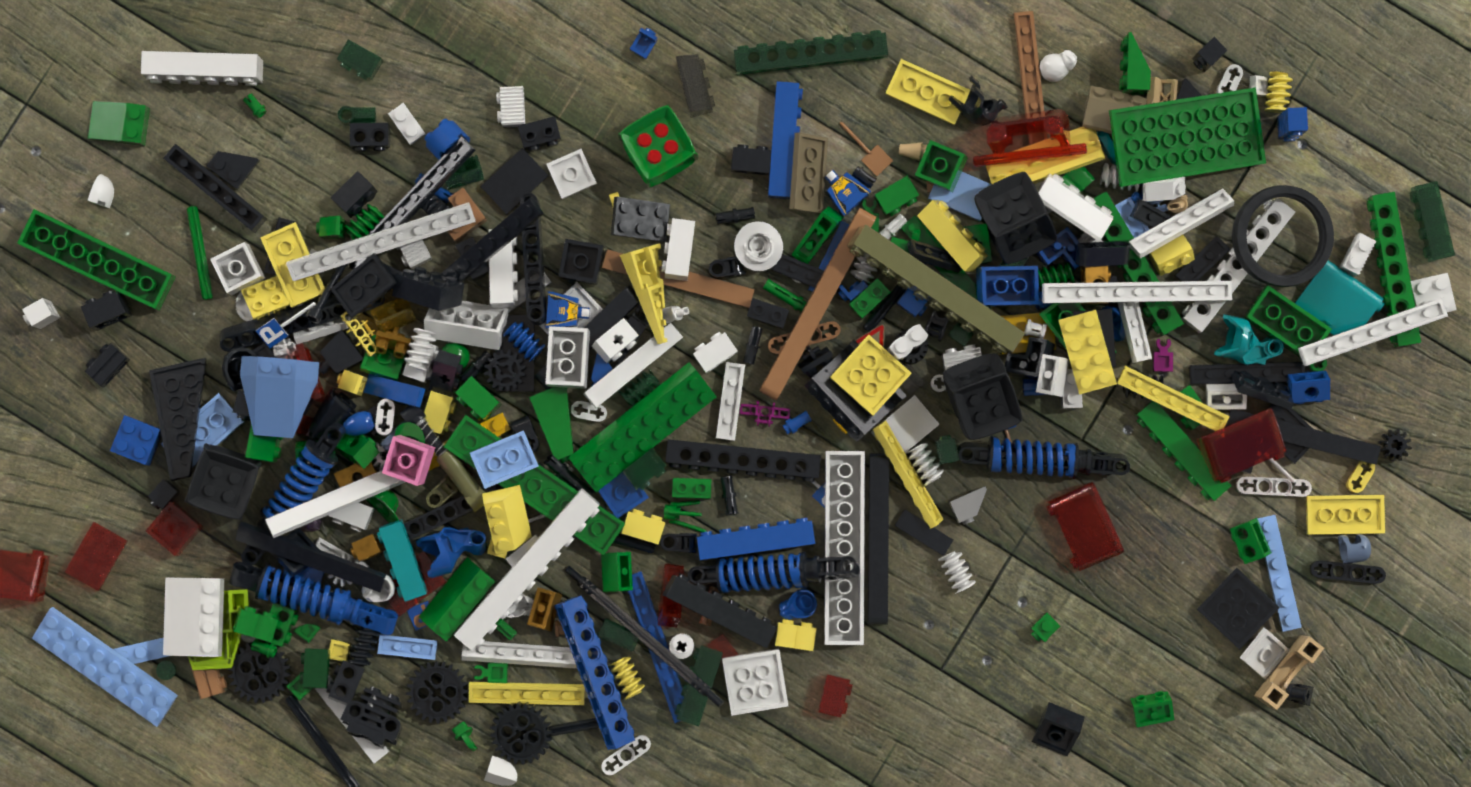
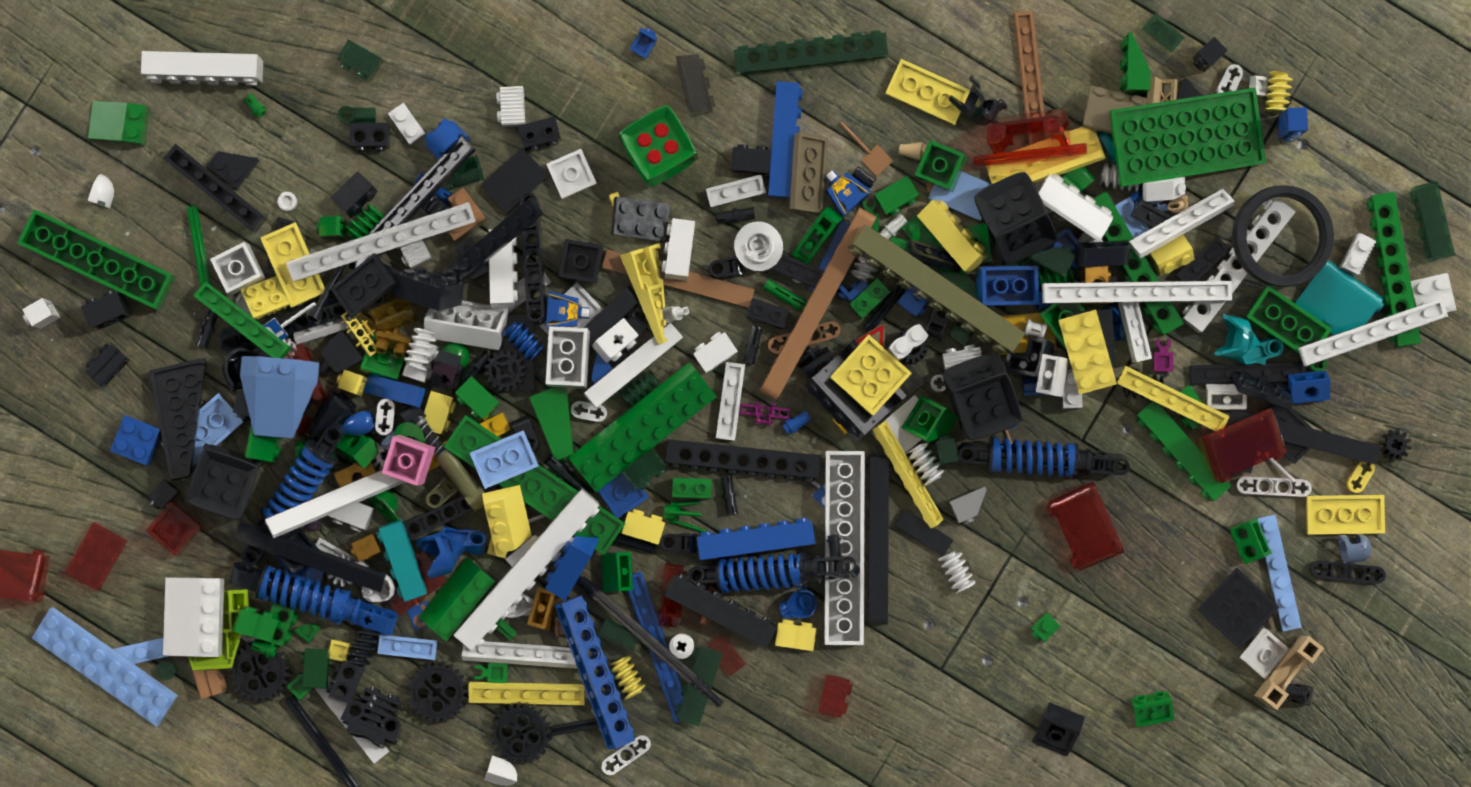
green piece [452,721,478,752] -> none
white plate [722,649,788,716] -> none
white hair [1039,50,1077,82] -> none
none -> green plate [193,281,291,358]
none -> black pin [195,292,226,349]
none -> white tile [277,192,297,212]
none -> blue slope [545,536,599,600]
none -> white plate [706,175,766,208]
none -> black pin [826,534,842,557]
none -> green slope [901,395,959,442]
none -> clear green slope [1029,246,1076,277]
none -> clear green plate [1143,13,1185,53]

